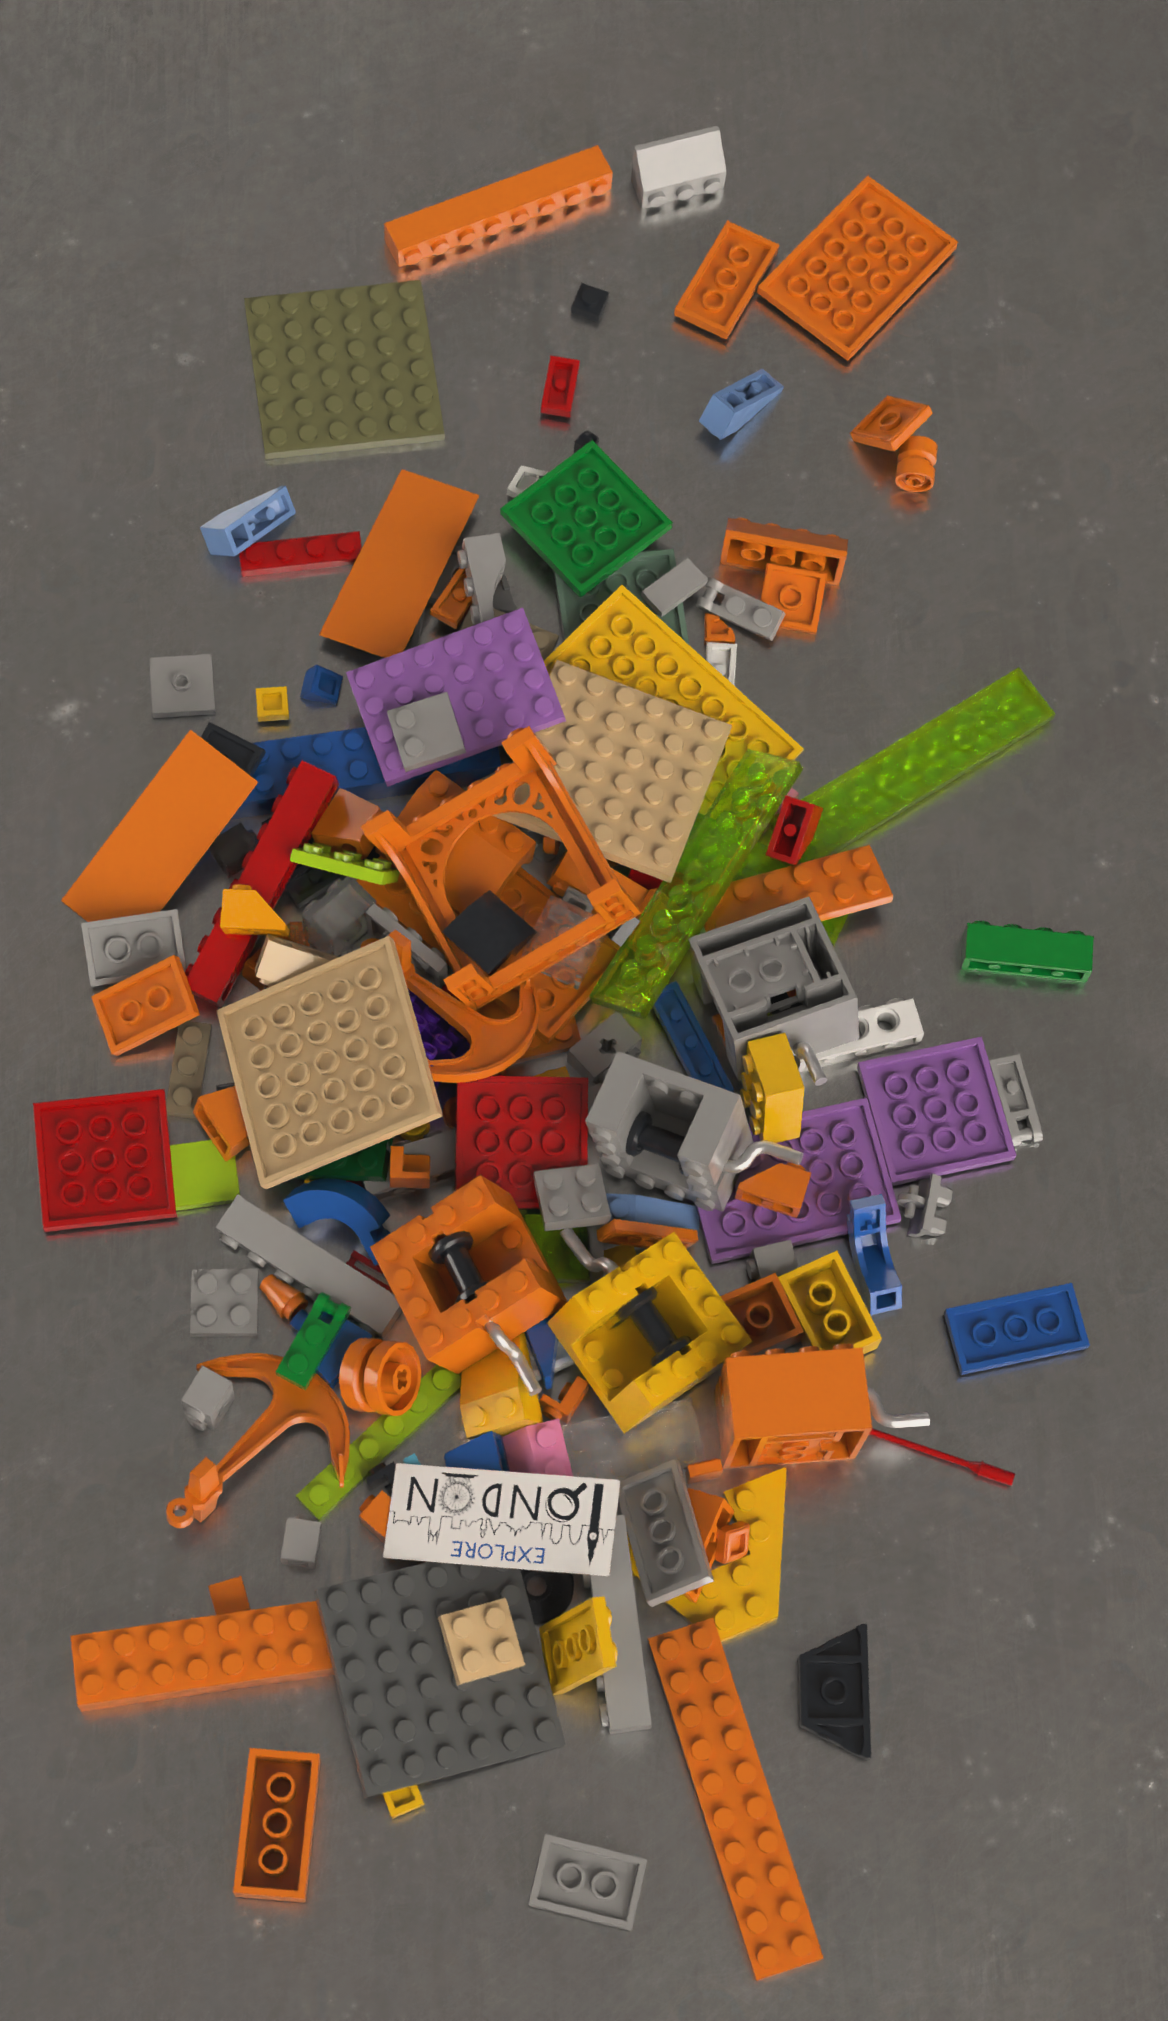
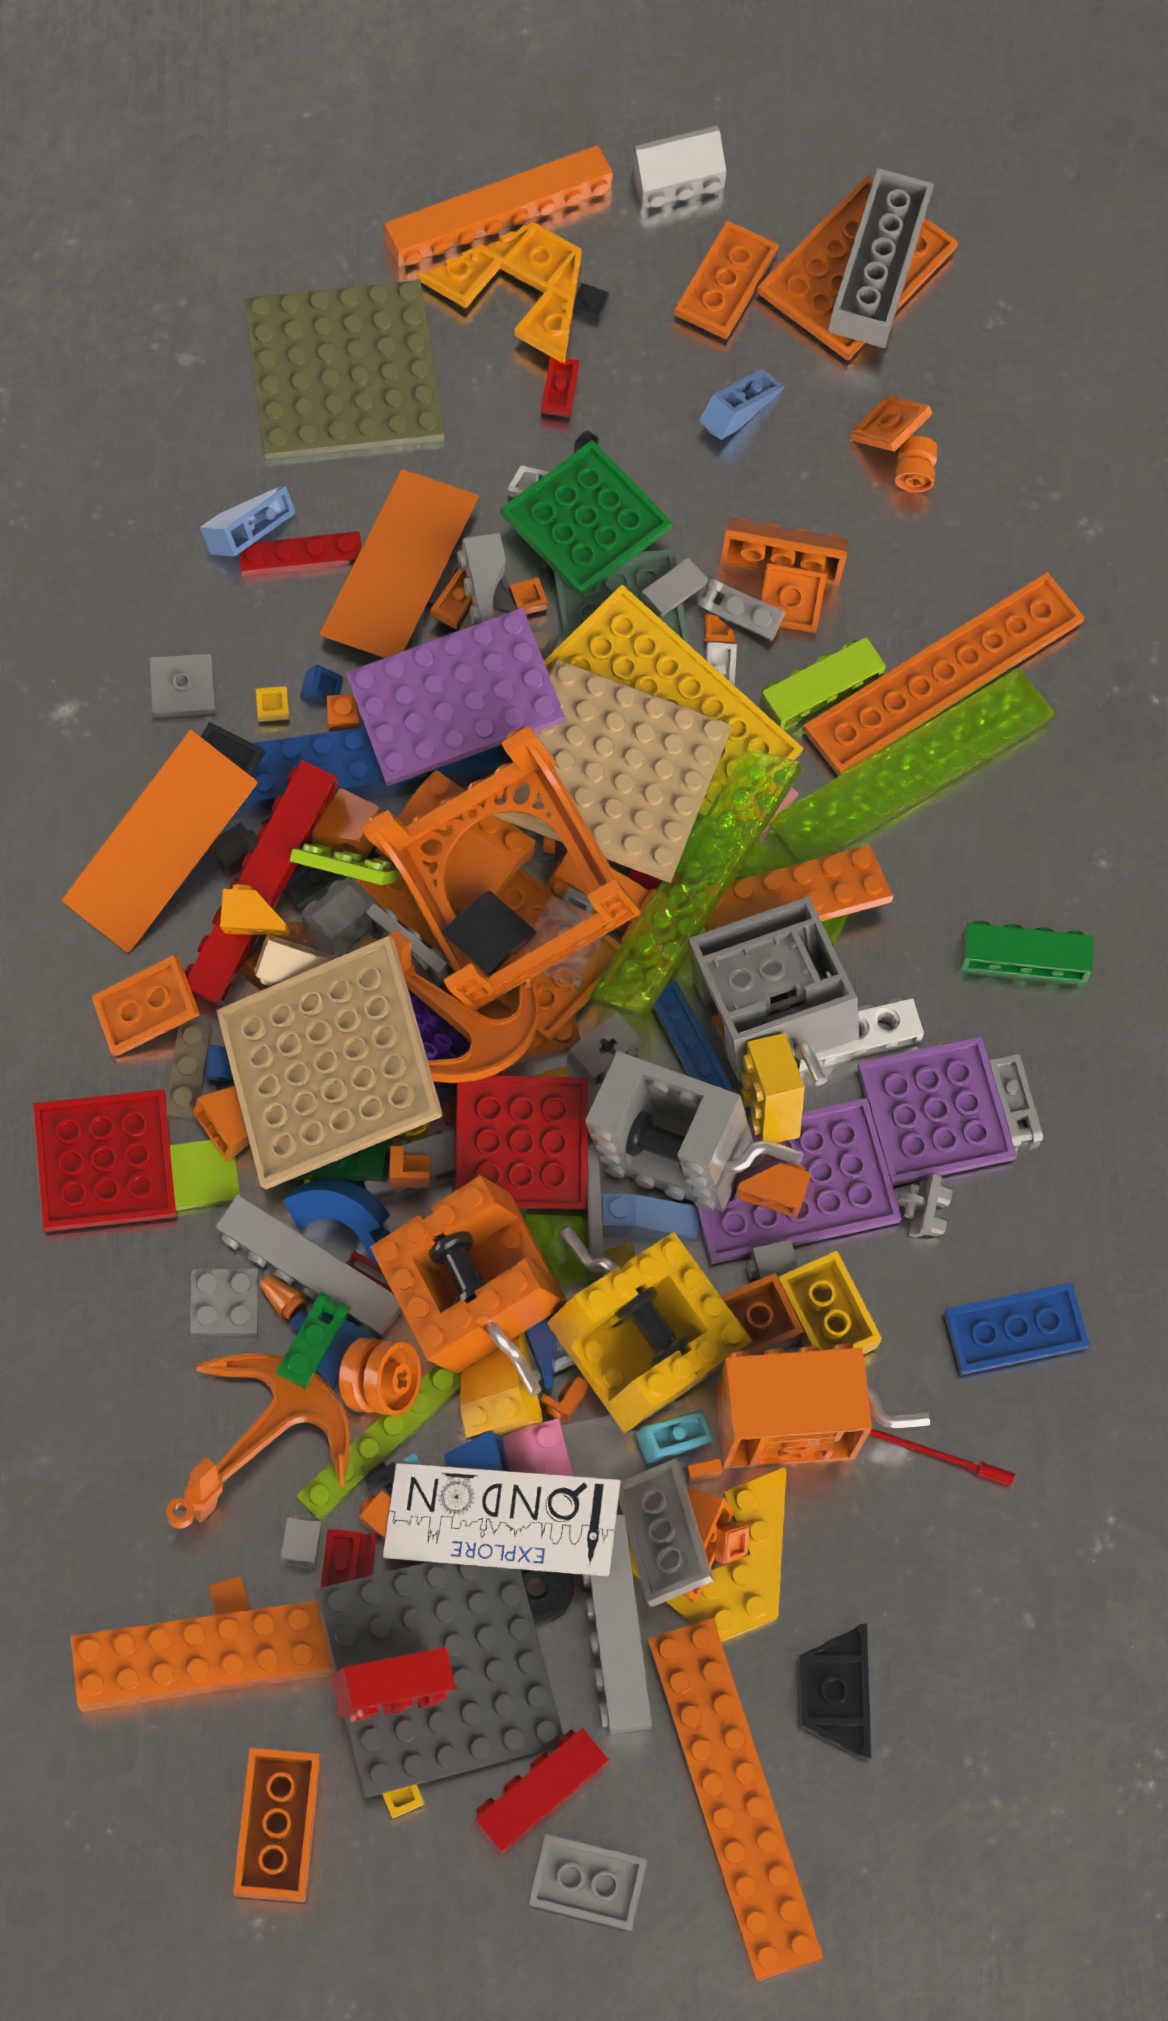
light grey plate [81,909,186,987] -> none
light grey brick [181,1365,235,1432] -> none
light grey plate [387,692,466,772] -> none
tan plate [438,1598,525,1685] -> none
light grey plate [533,1164,611,1231] -> none
yellow plate [539,1596,617,1696] -> none
orange tile [597,1219,698,1249] -> none
plate [606,917,640,947] -> none
red slope [766,795,823,865] -> none
blue arch [847,1194,902,1315] -> none
none -> blue tile [205,1045,234,1083]
none -> red plate [320,1529,377,1588]
none -> orange brick [327,694,360,732]
none -> red brick [331,1647,456,1722]
none -> light orange wing [417,222,582,364]
none -> red brick [474,1727,610,1855]
none -> orange plate [509,577,548,615]
none -> medium azure slope [636,1410,714,1464]
none -> lime brick [759,637,886,731]
none -> orange plate [803,572,1085,777]
none -> light grey brick [828,168,934,348]

